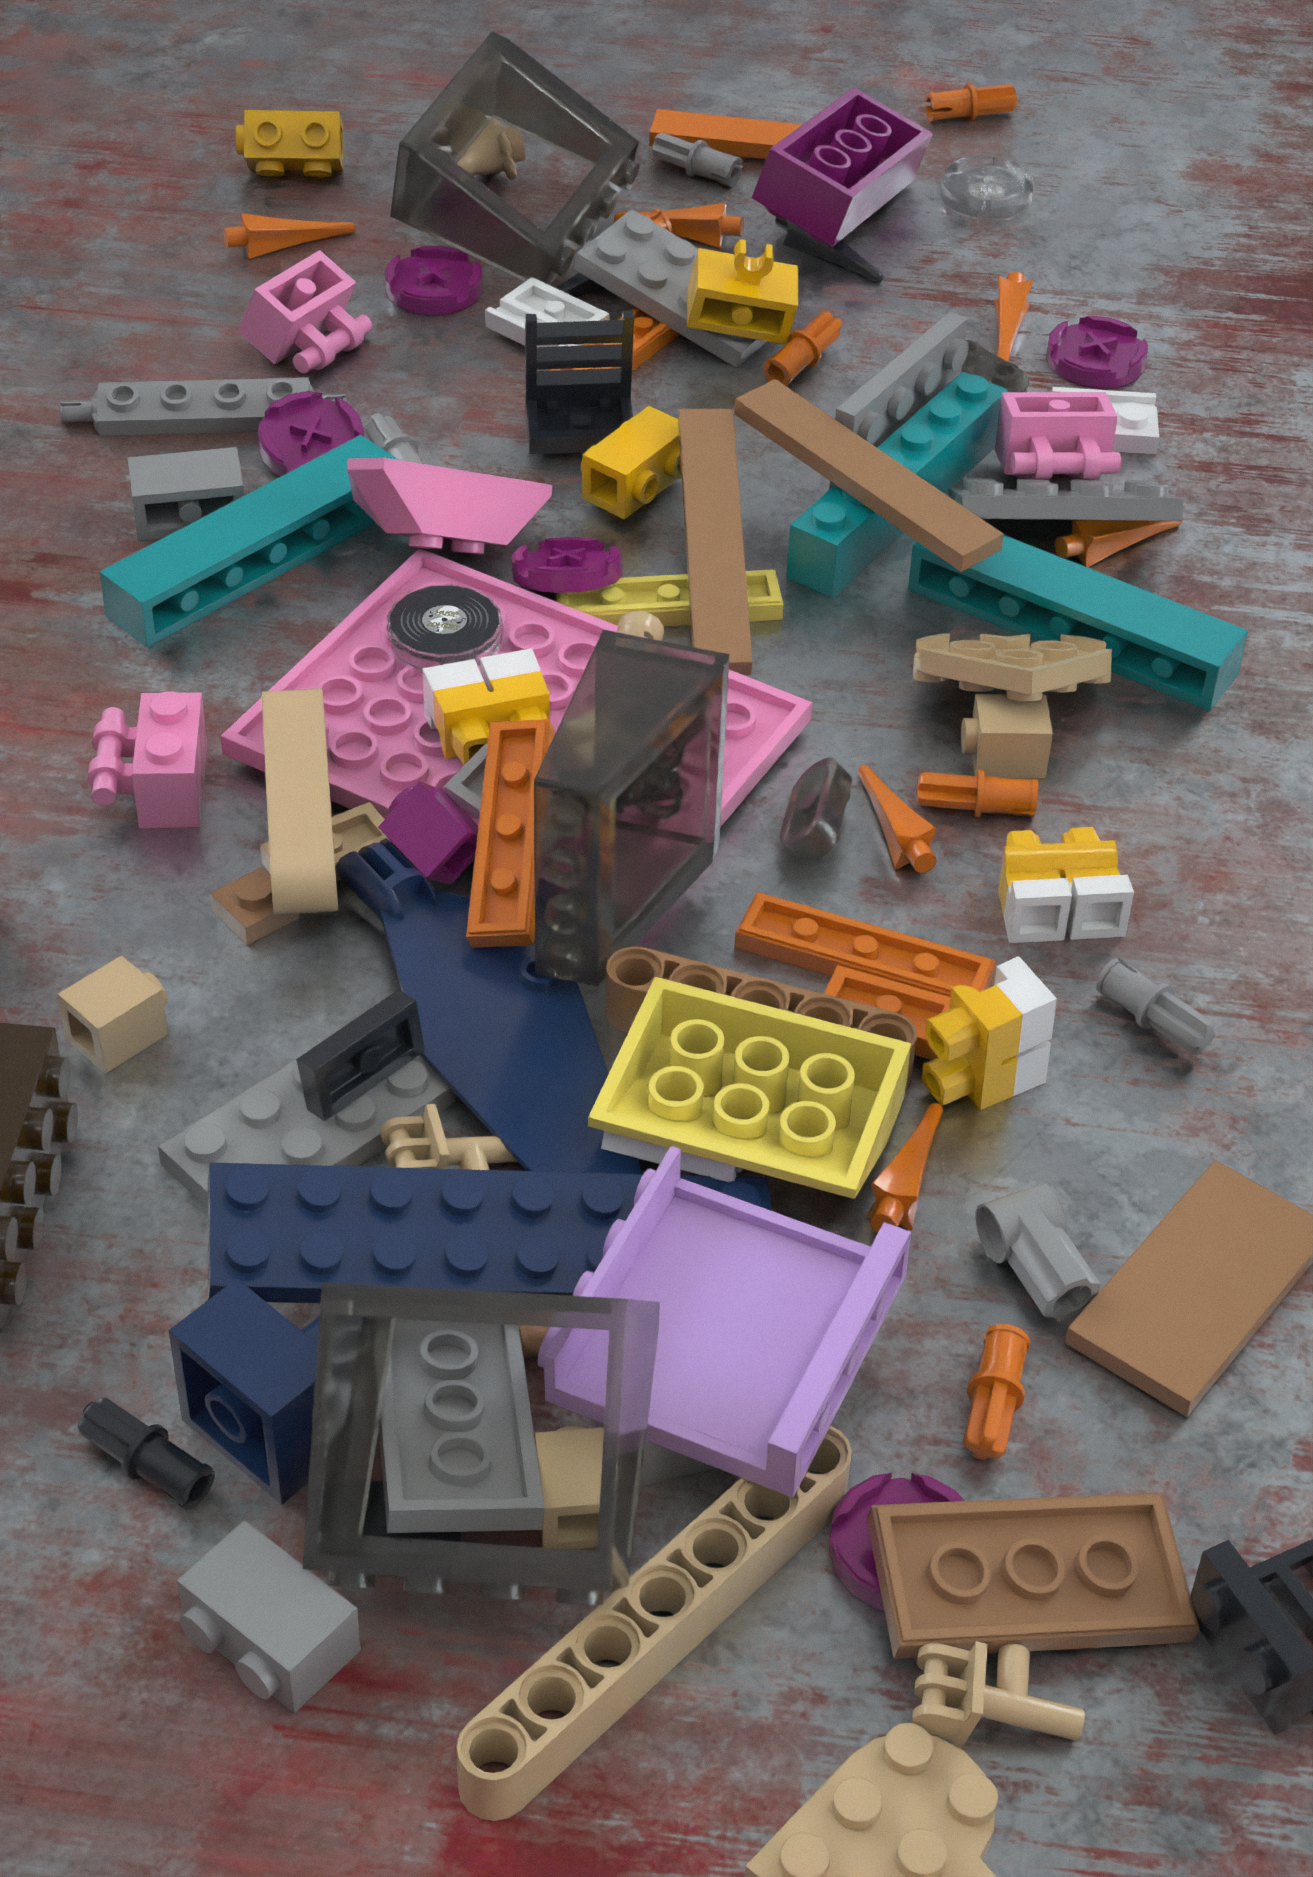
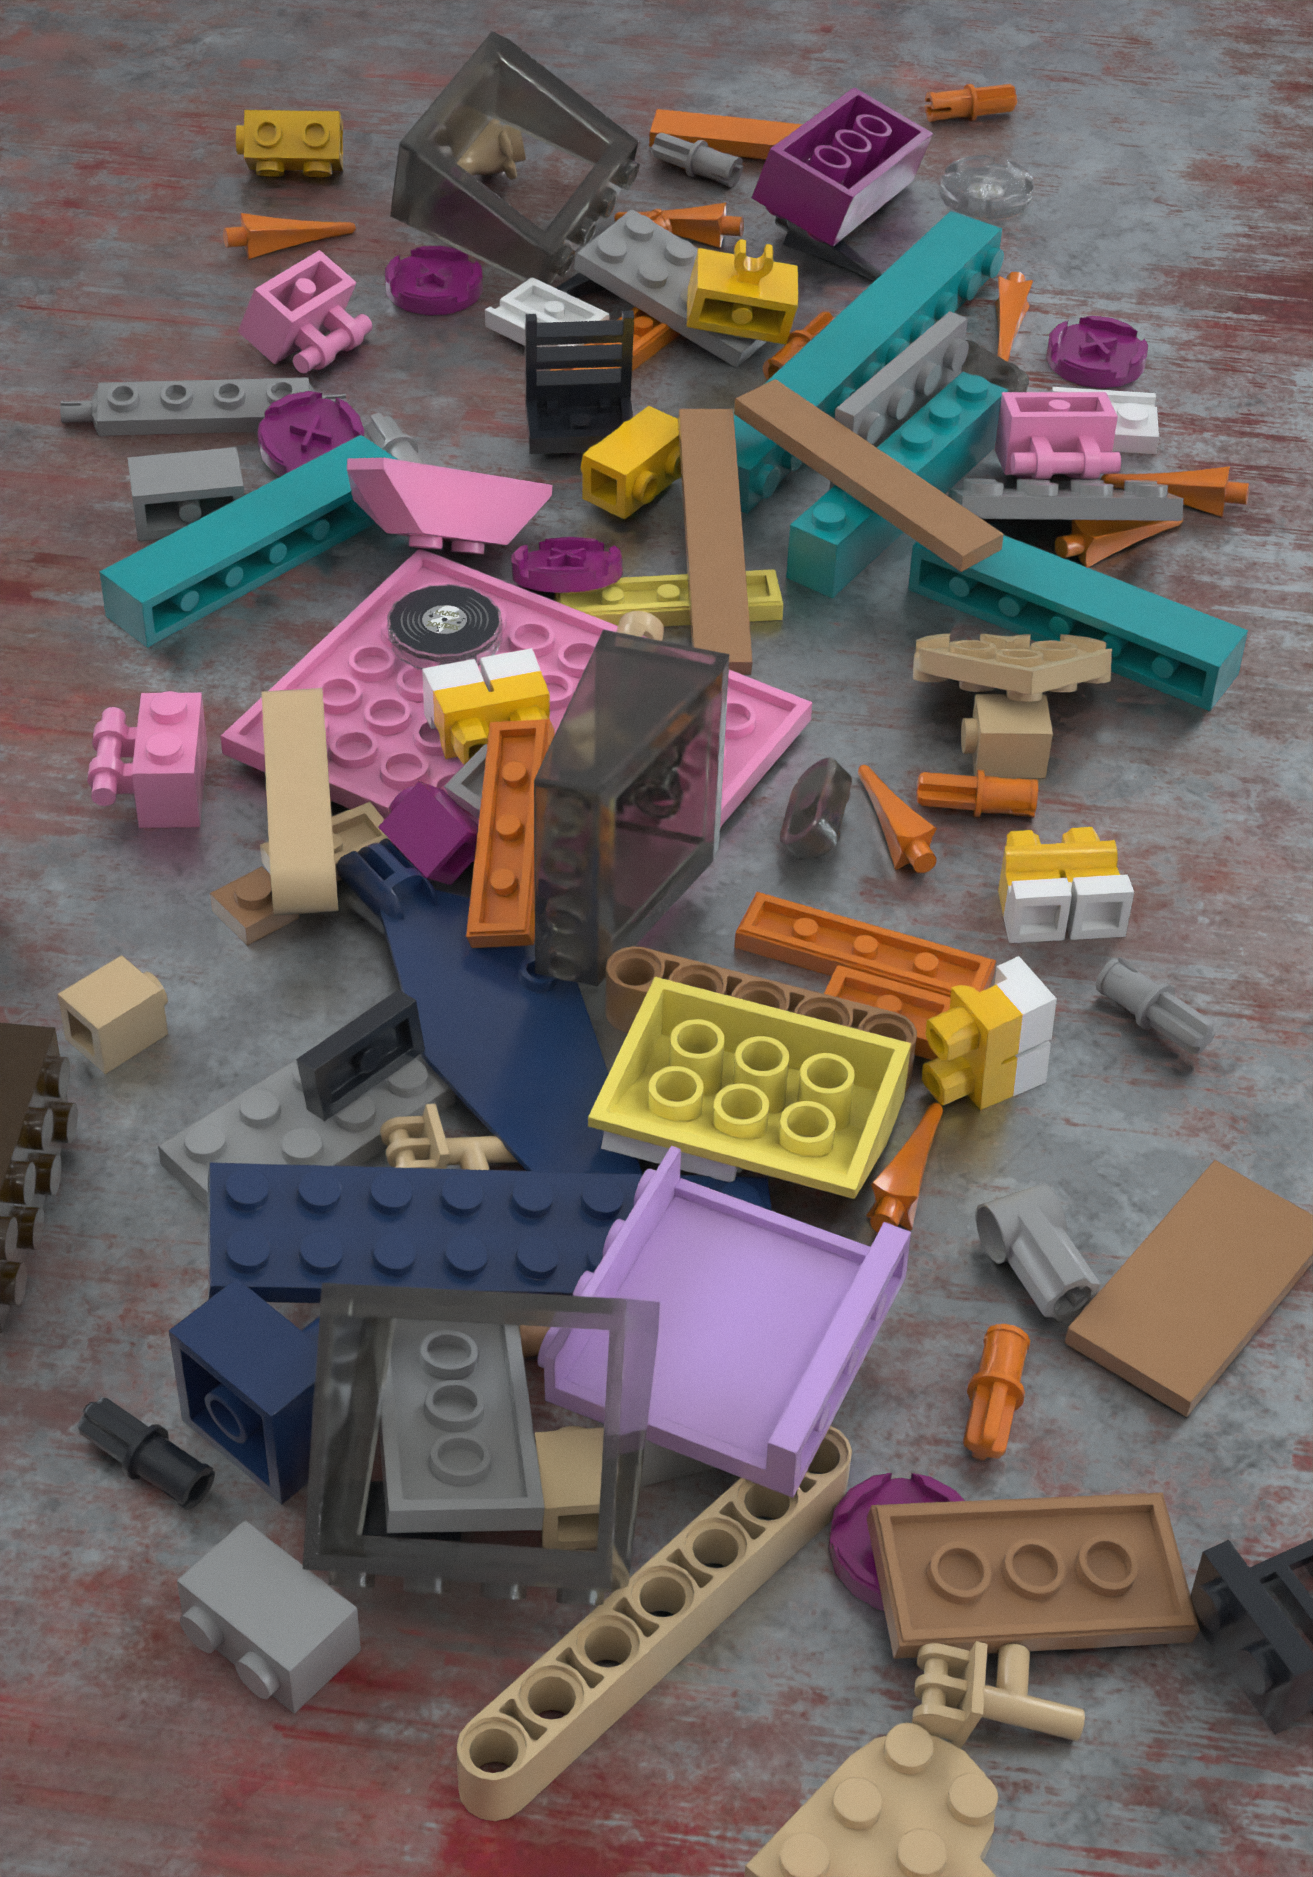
none -> teal brick [733,211,1004,514]
none -> orange piece [1100,466,1249,518]

